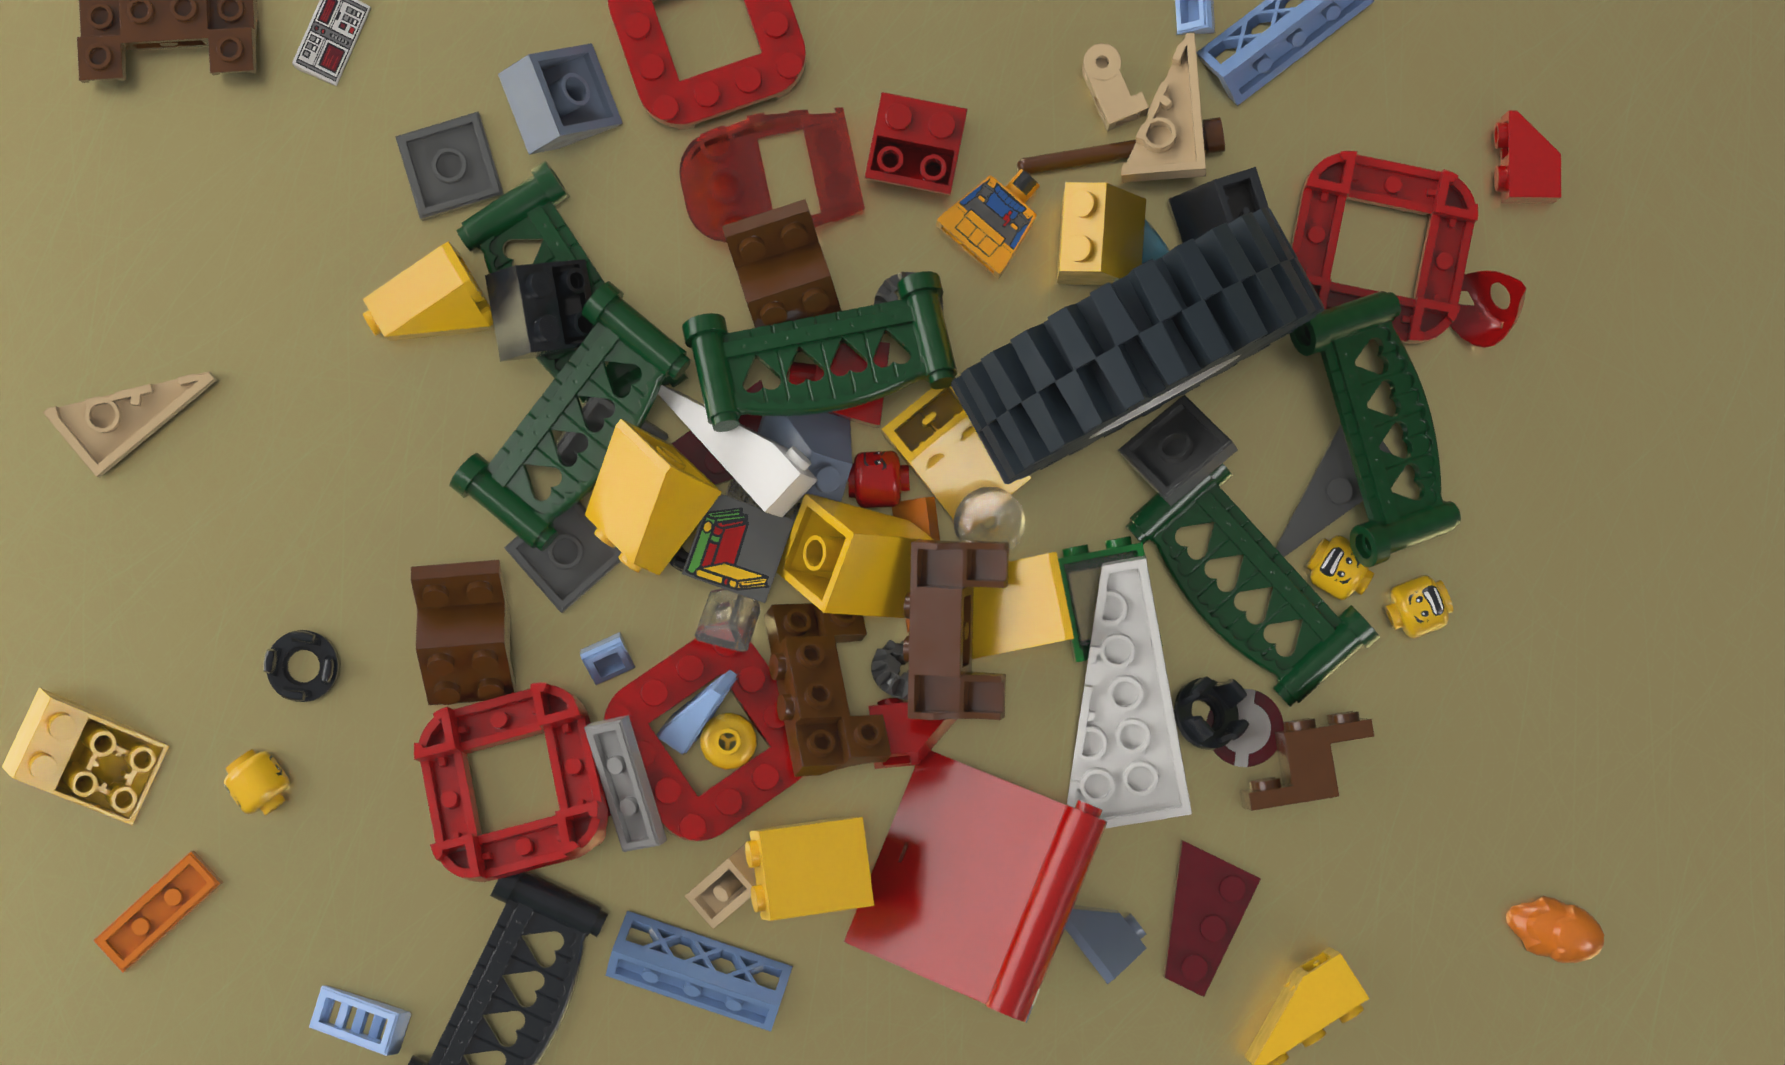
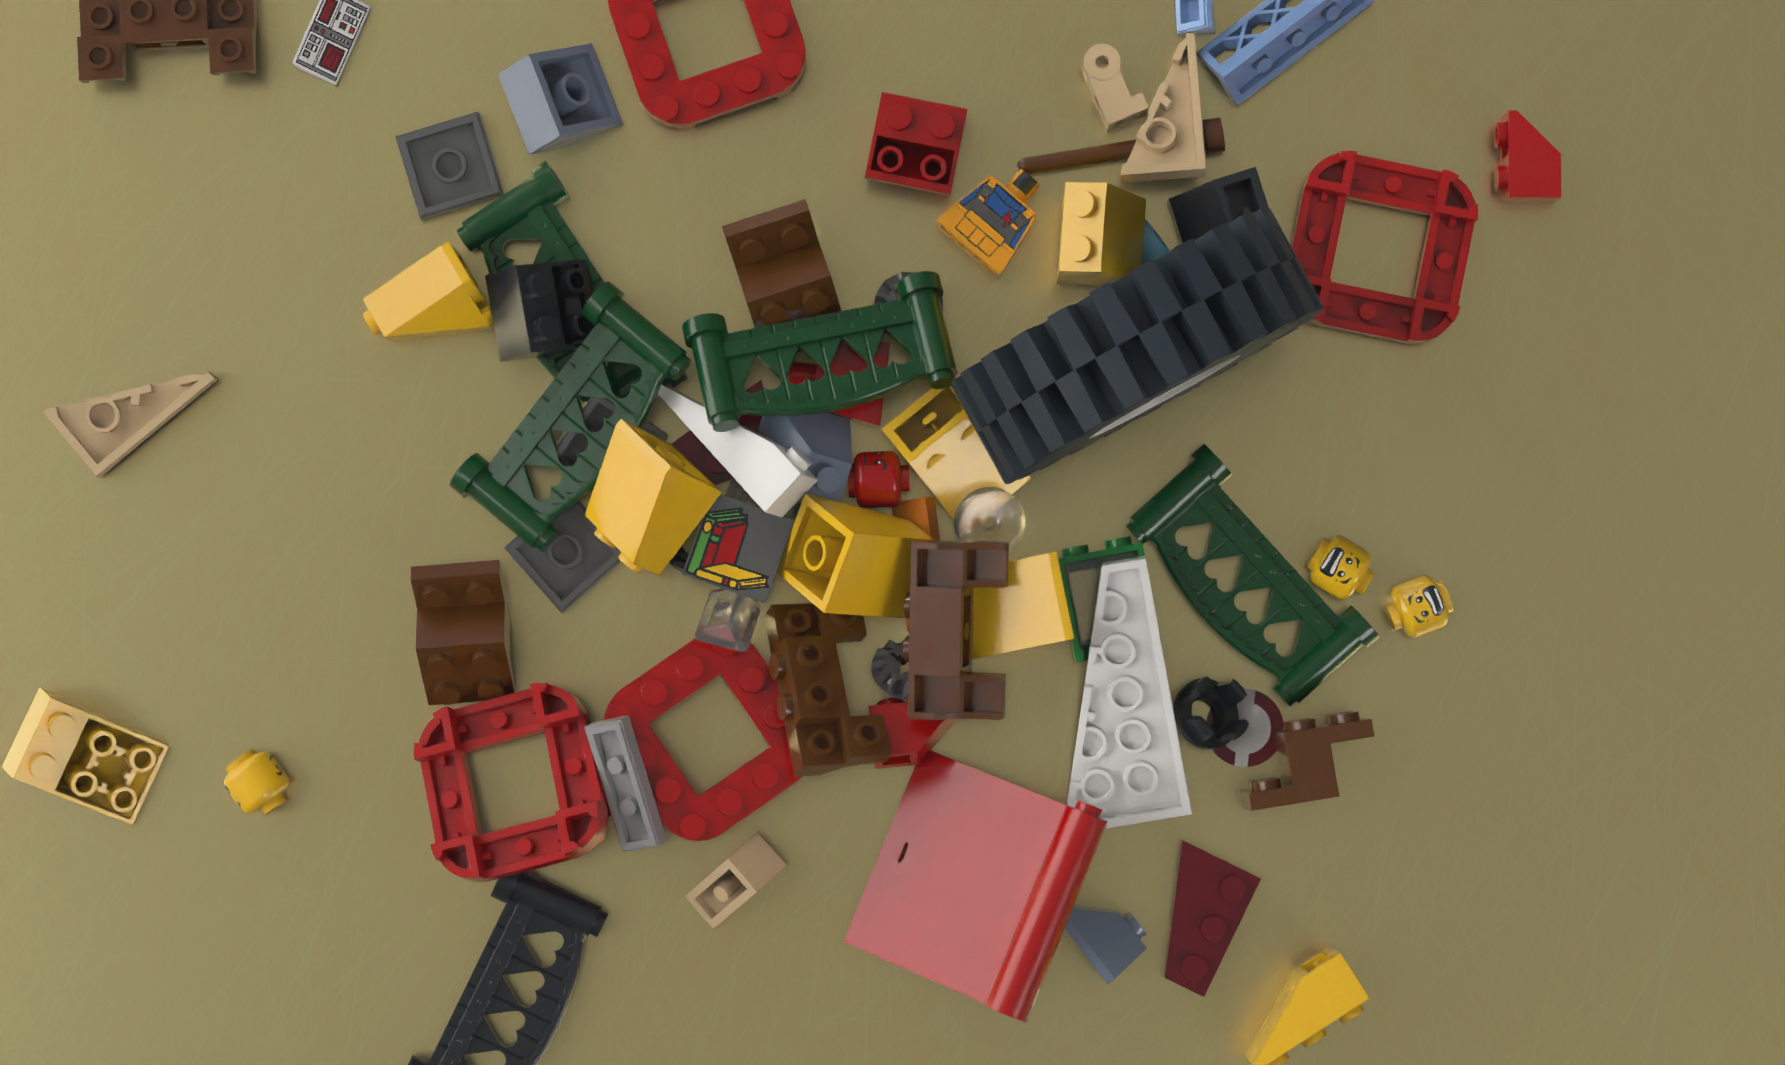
orange tile [93,851,223,973] -> none
black piece [263,630,339,702] -> none
light blue slope [309,985,411,1056] -> none
light blue slope [580,632,635,685] -> none
medium blue fence [605,911,793,1031] -> none
light blue slope [657,670,737,755] -> none
clear red slope [679,107,865,243] -> none
yellow head [700,713,758,770] -> none
yellow slope [745,817,874,921] -> none
dark grey tile [1118,394,1238,506] -> none
dark grey wing [1276,424,1404,557] -> none
dark green piece [1289,291,1461,567] -> none
red piece [1450,270,1527,348] -> none
orange arm [1506,896,1604,963] -> none

